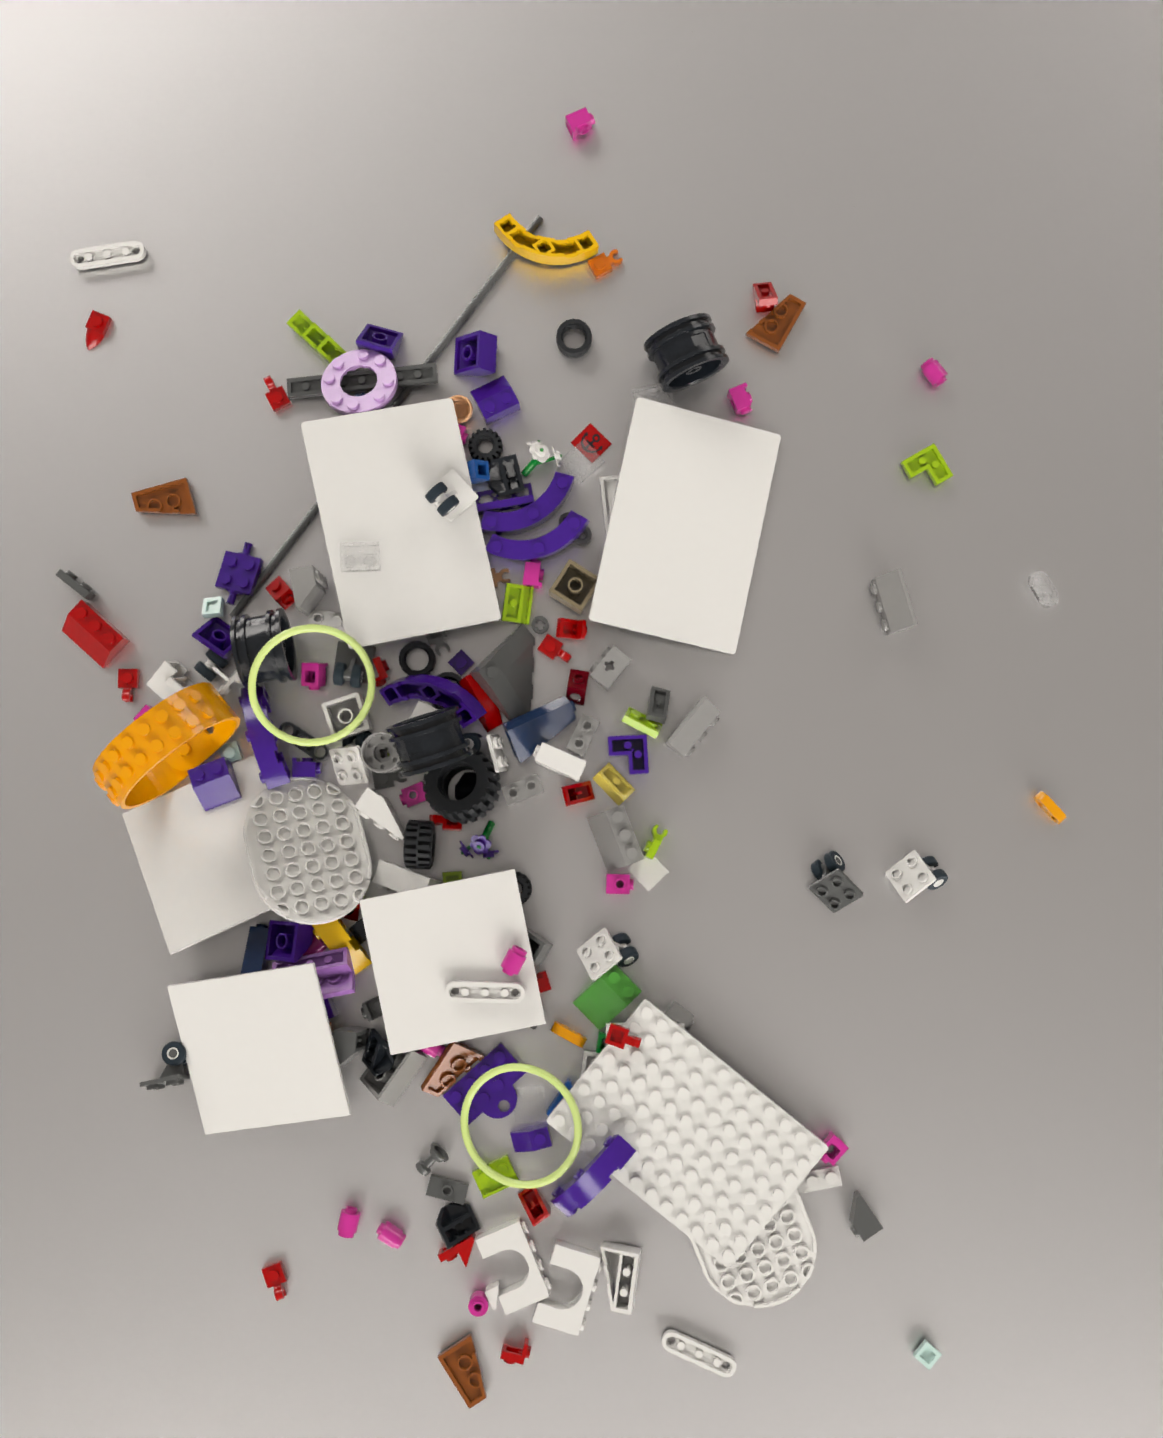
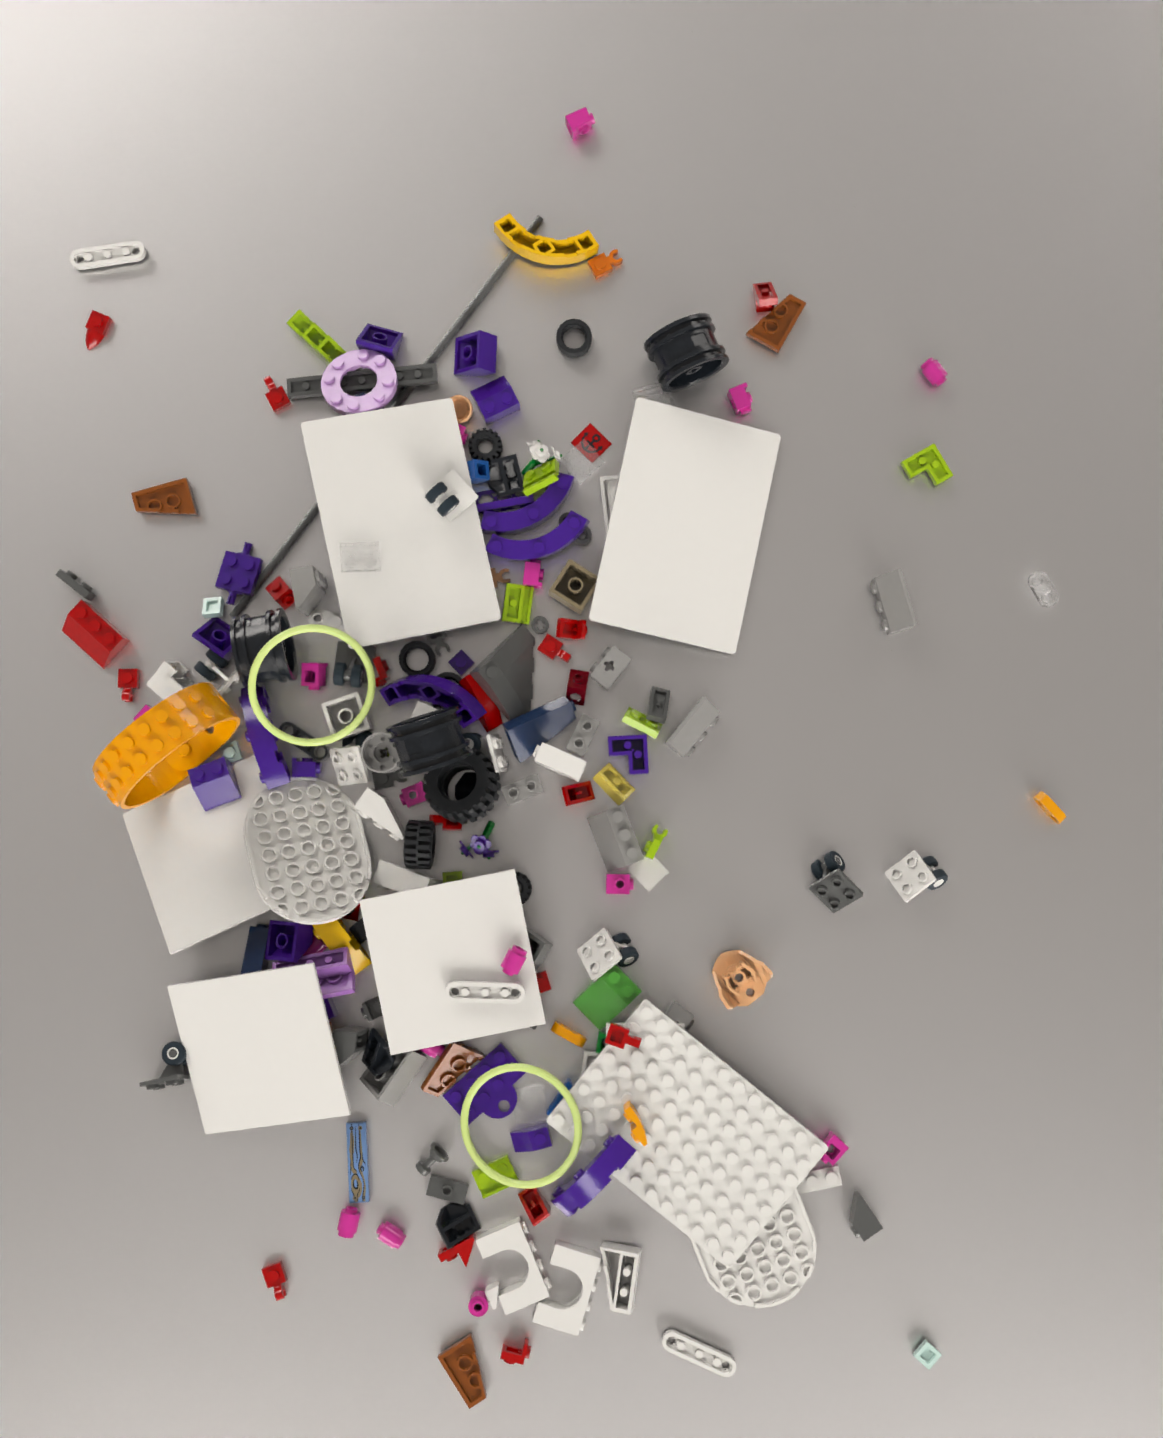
none -> tile [346,1121,370,1203]
none -> lime plate [523,459,559,496]
none -> light orange slope [623,1101,647,1146]
none -> light nougat piece [712,950,773,1010]

